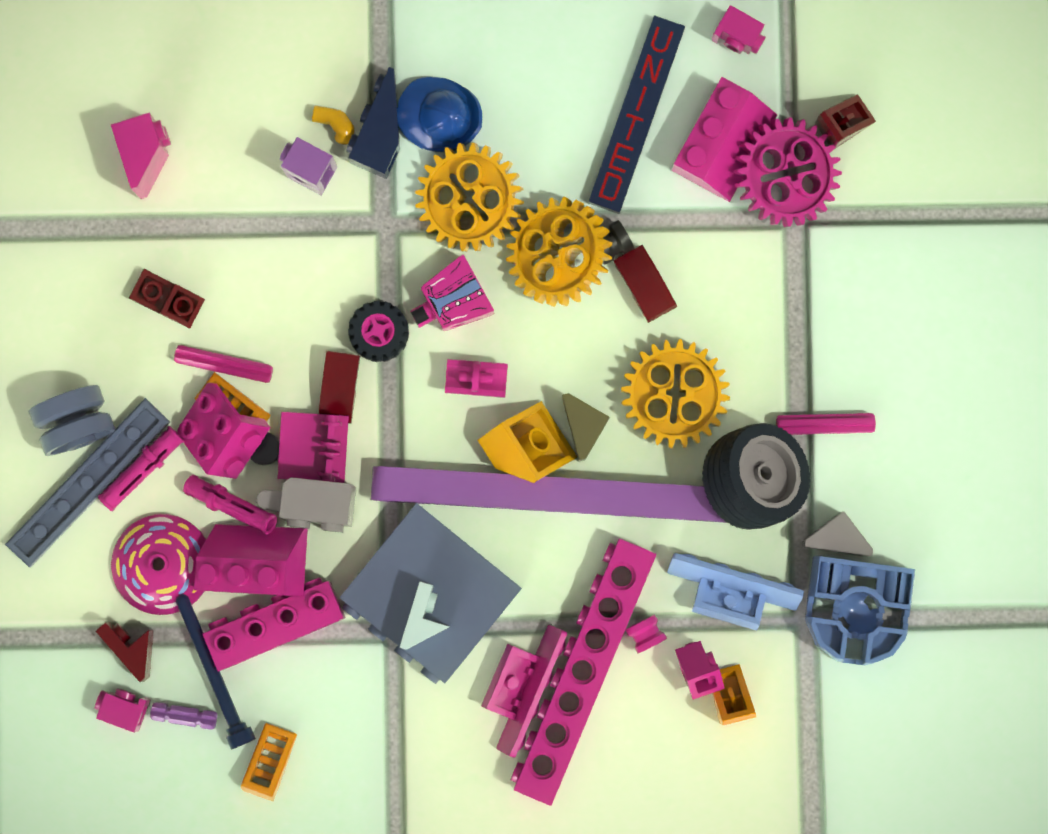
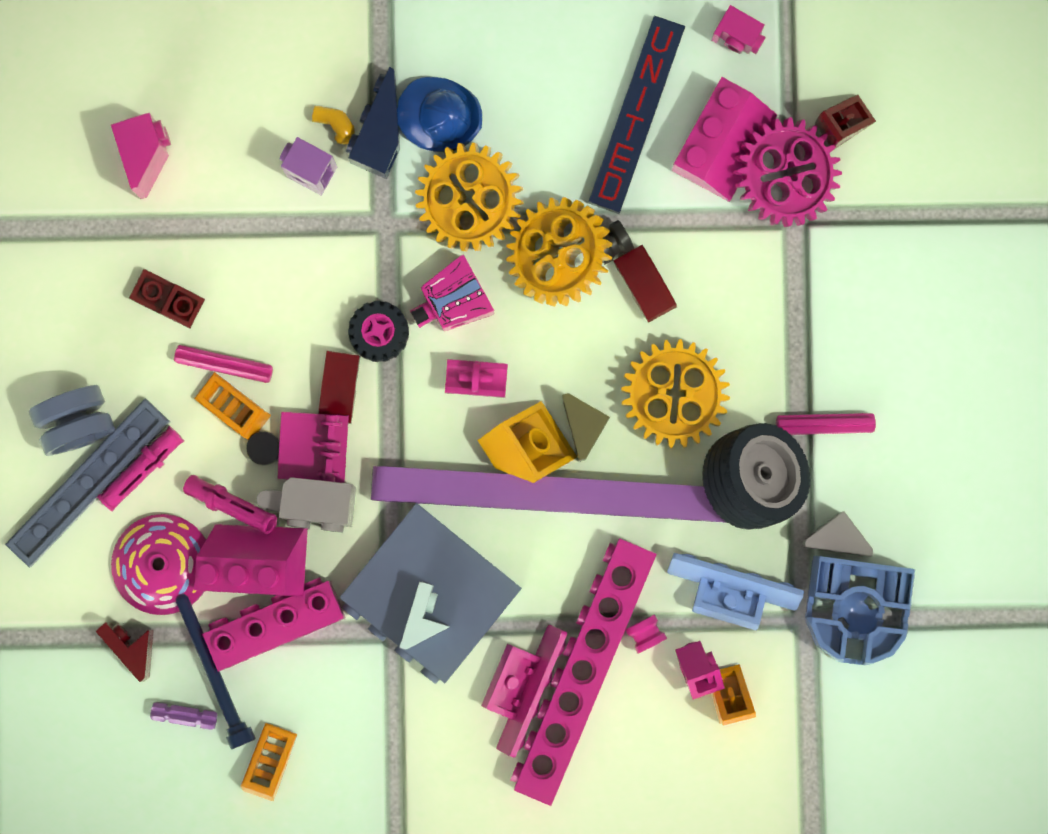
dark pink brick [94,688,151,733] -> none
dark pink bracket [177,383,271,479] -> none

